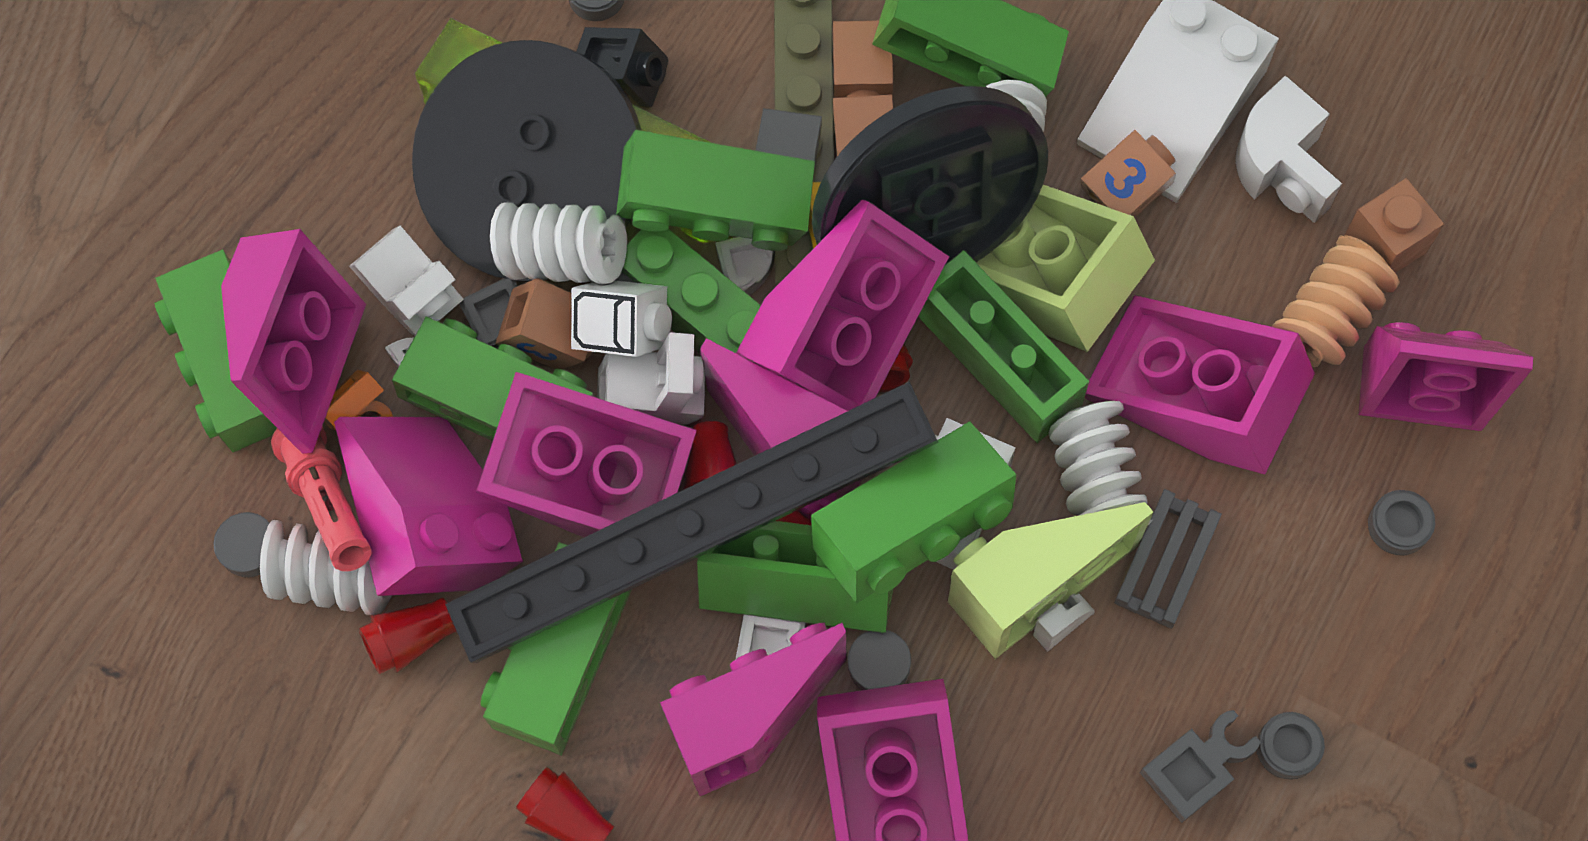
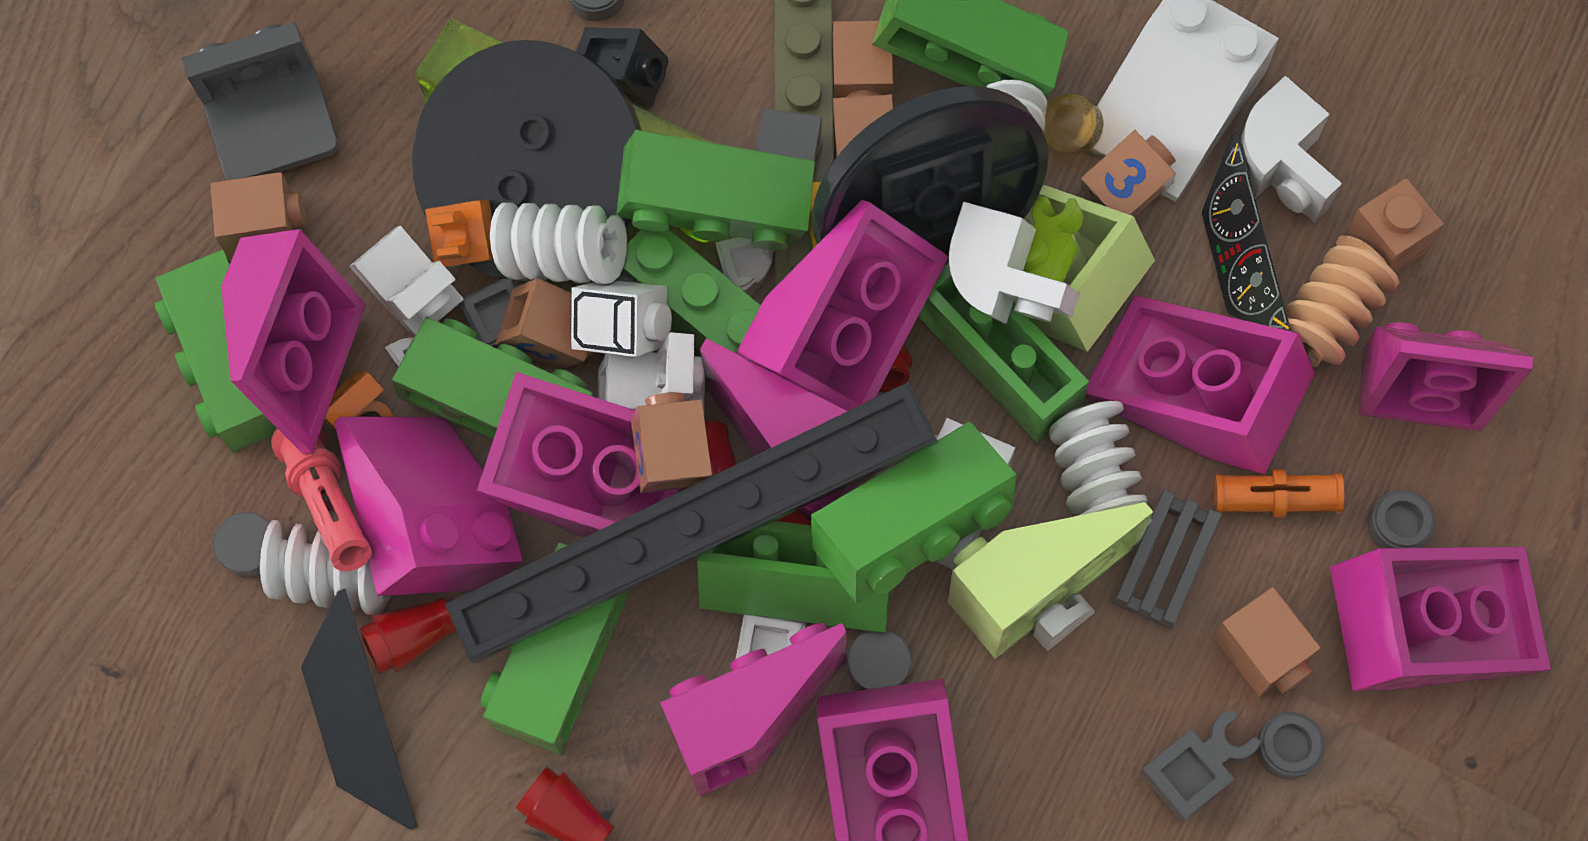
none -> dark grey bracket [182,22,339,180]
none -> nougat brick [210,172,307,260]
none -> black sticker [301,589,417,829]
none -> orange tile [425,199,493,267]
none -> nougat brick [631,393,712,493]
none -> white brick [949,202,1080,324]
none -> lime plate [1023,196,1084,283]
none -> clear yellow tile [1043,93,1104,155]
none -> black sticker [1202,132,1291,331]
none -> nougat brick [1213,587,1321,697]
none -> orange pin [1214,469,1345,518]
none -> dark pink slope [1330,547,1551,691]

